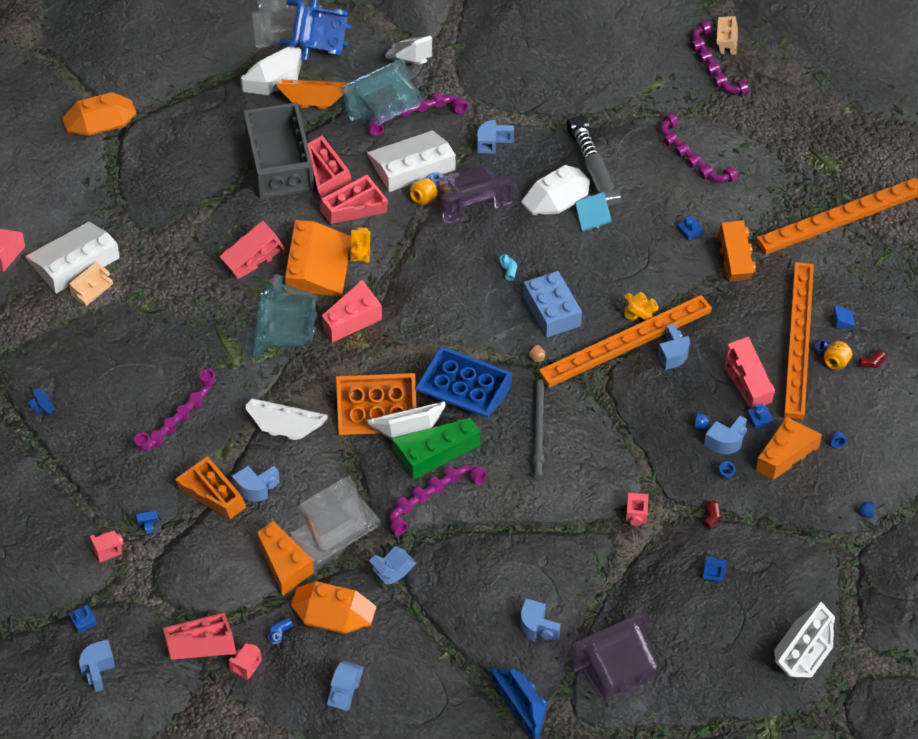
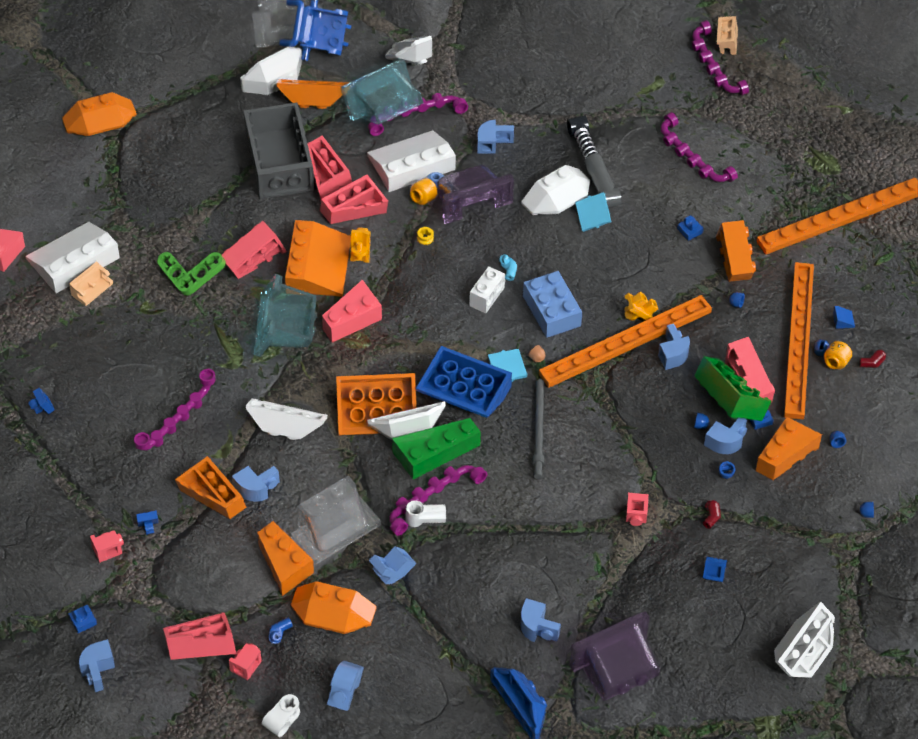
none -> bright green beam [157,252,226,296]
none -> white piece [262,694,300,737]
none -> white piece [405,501,446,527]
none -> yellow bush [417,227,434,245]
none -> white brick [469,266,505,313]
none -> medium azure piece [488,349,527,382]
none -> green wedge [695,356,772,421]
none -> blue hinge [729,292,745,308]

